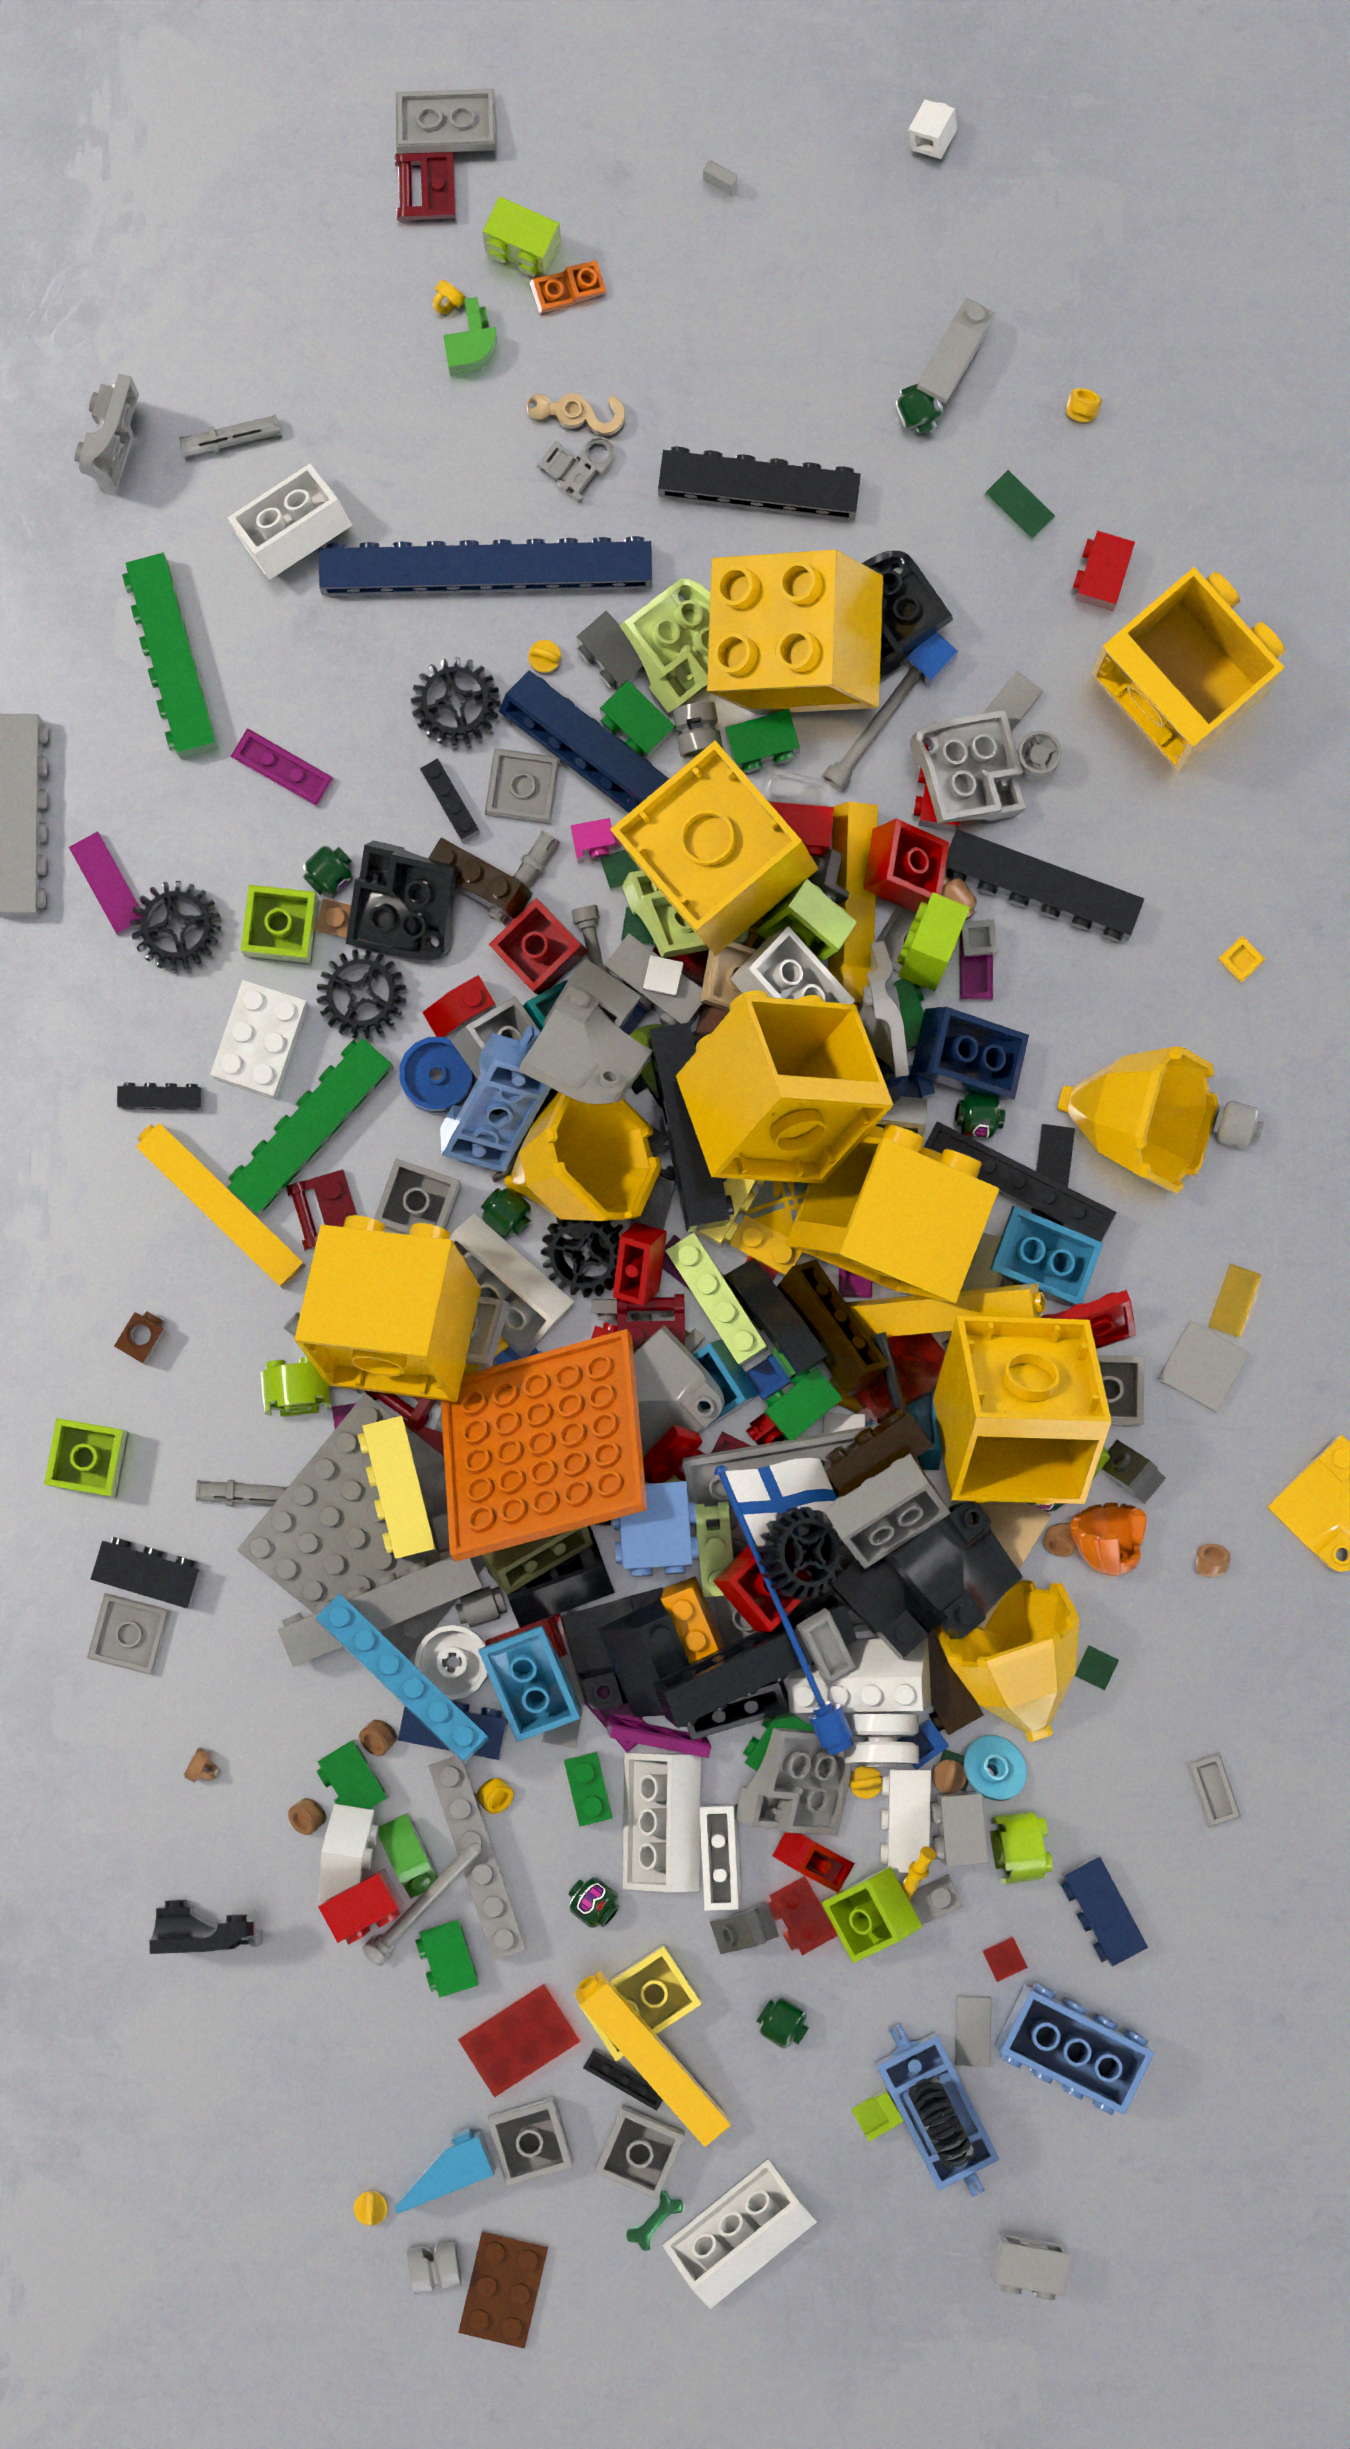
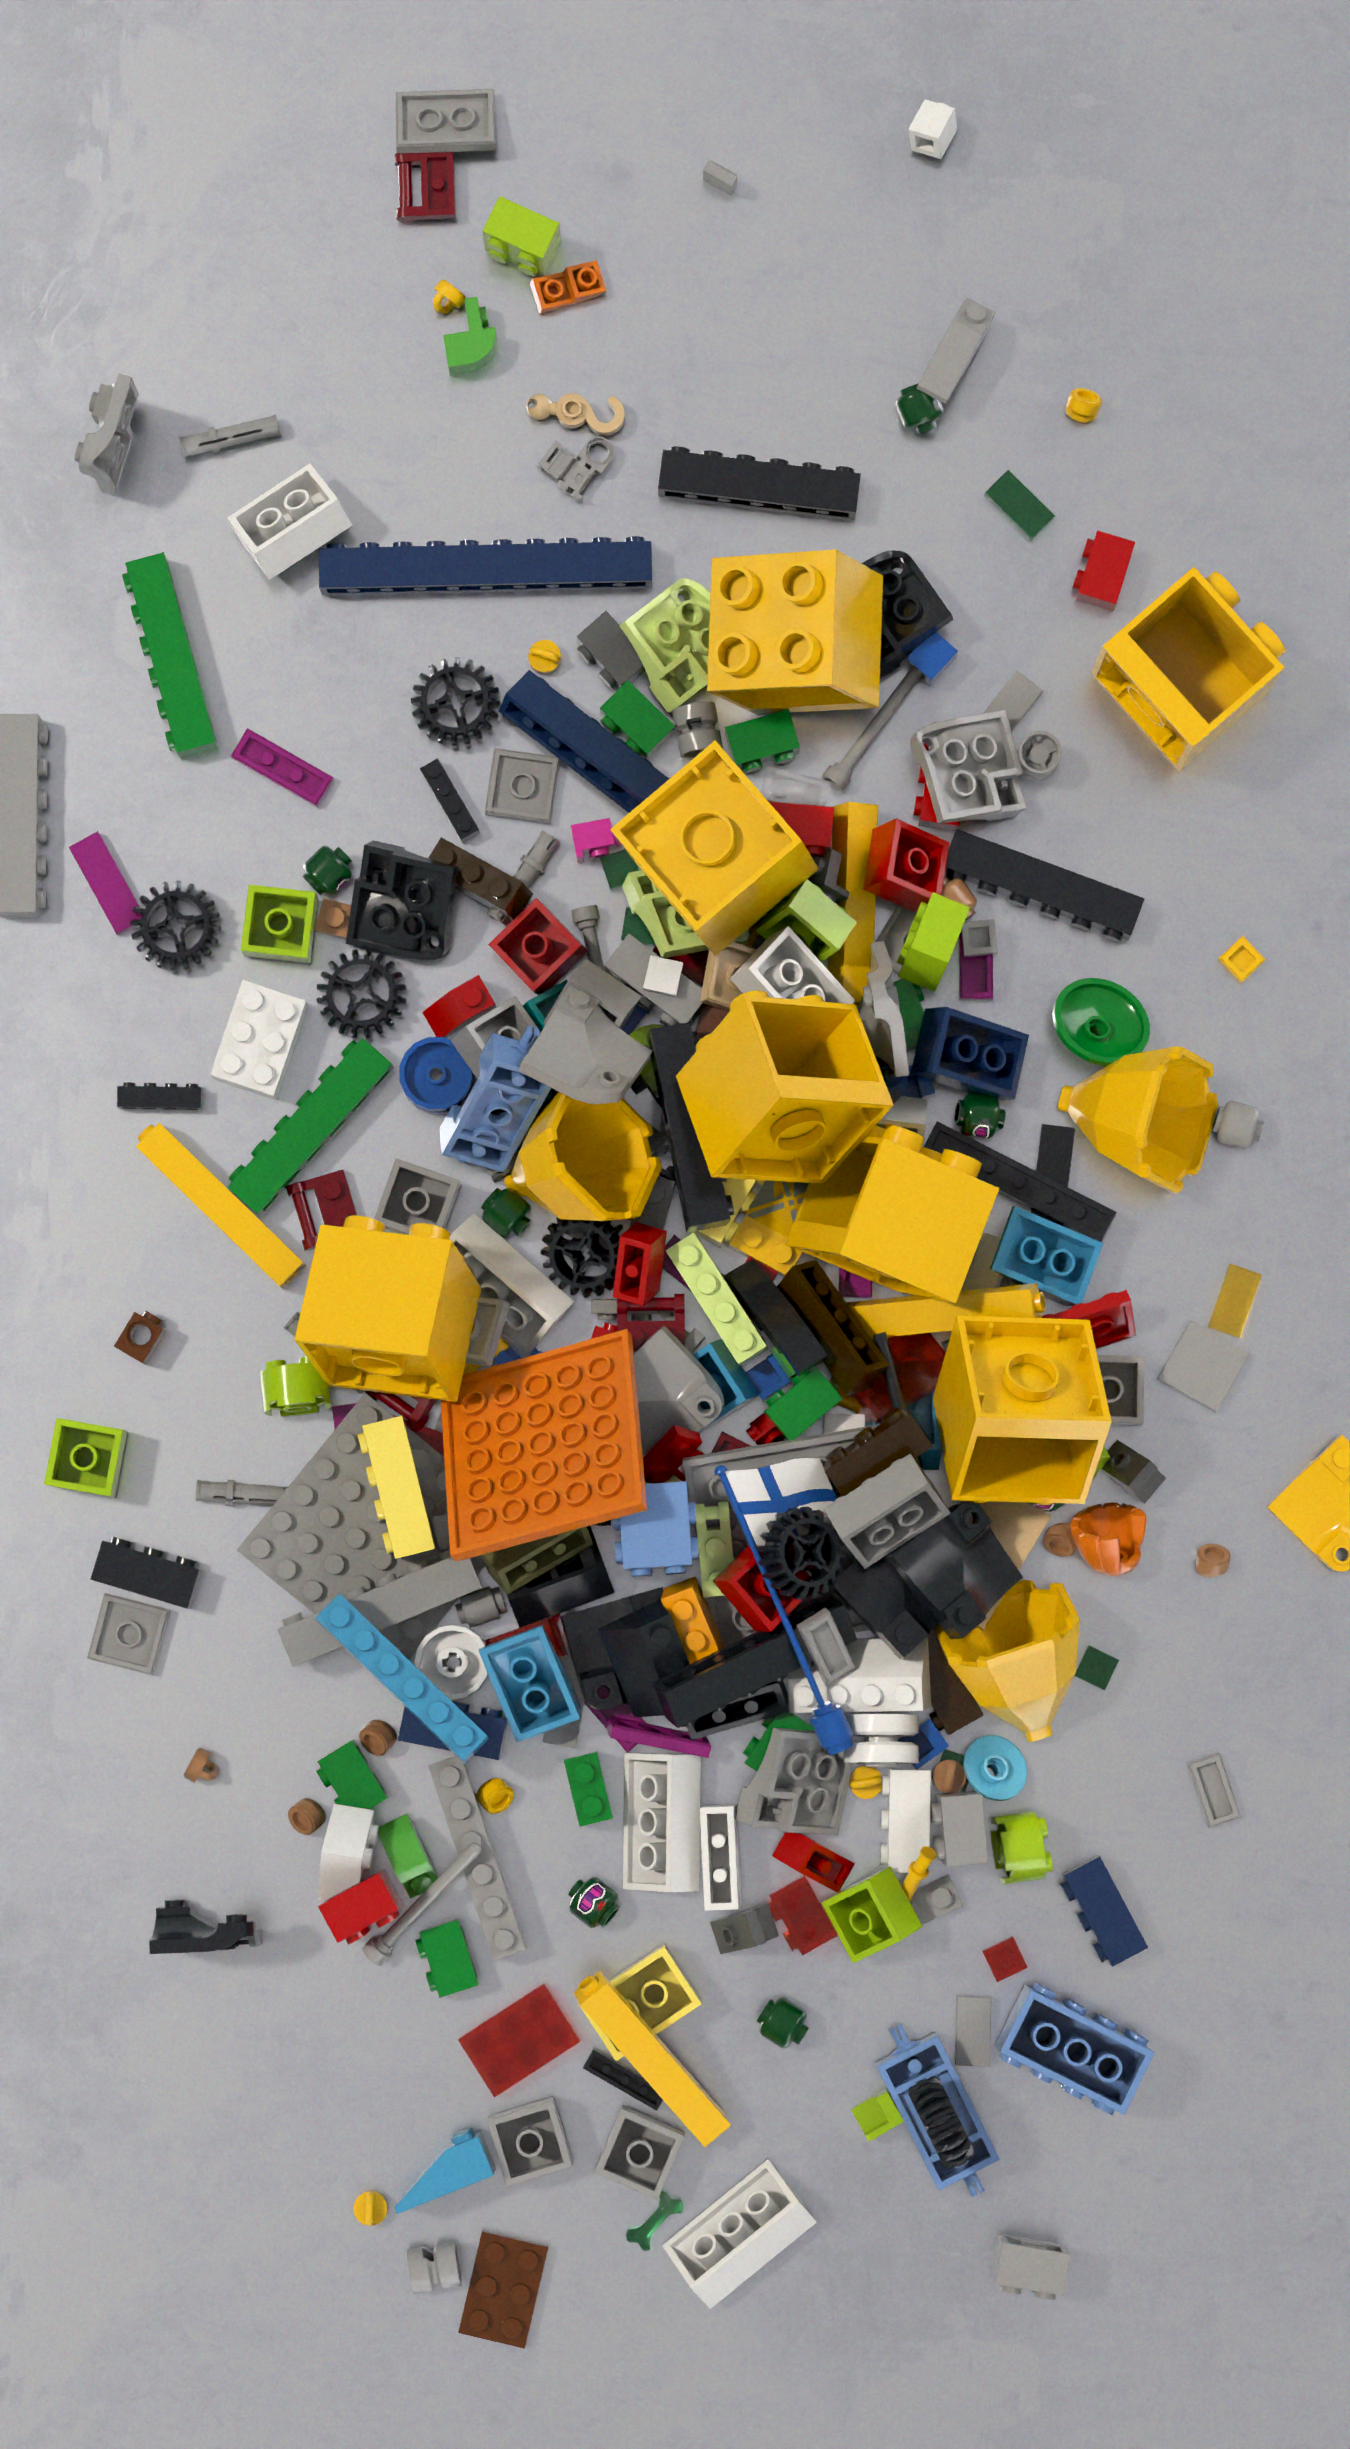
none -> green dish [1052,978,1150,1066]

